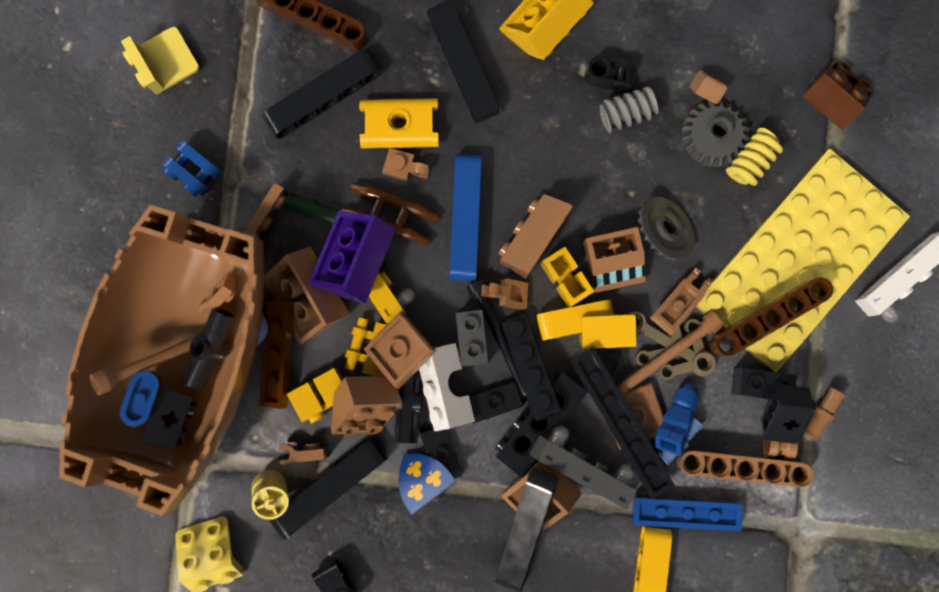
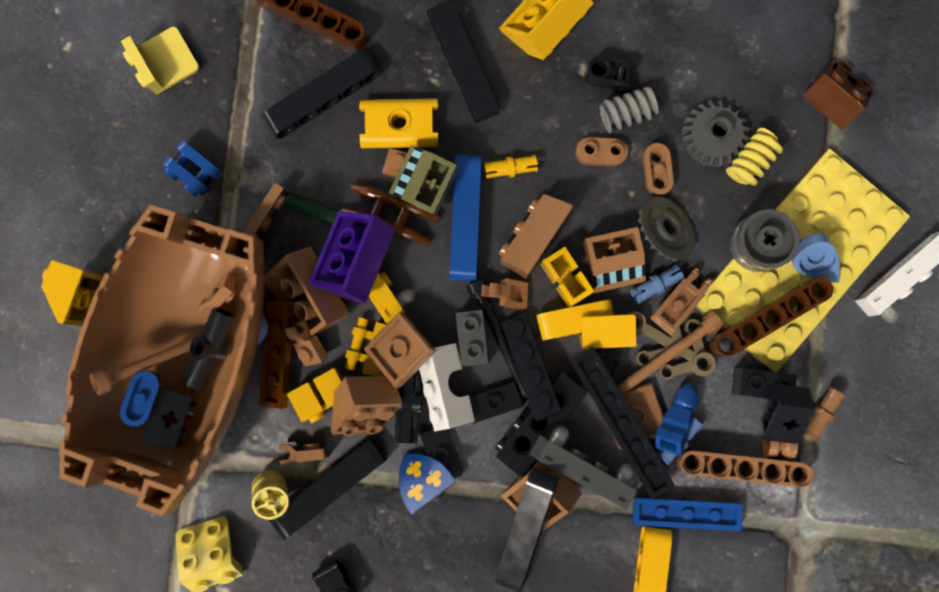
medium nougat slope [690,70,727,104] -> none
none -> yellow slope [41,260,104,326]
none -> medium nougat plate [285,320,329,367]
none -> olive slope [389,145,459,216]
none -> yellow pin [484,155,538,179]
none -> medium nougat plate [575,137,628,166]
none -> medium blue pin [630,265,684,304]
none -> medium nougat plate [643,143,674,196]
none -> dark grey wheel [729,209,800,273]
none -> medium blue piece [791,233,840,283]

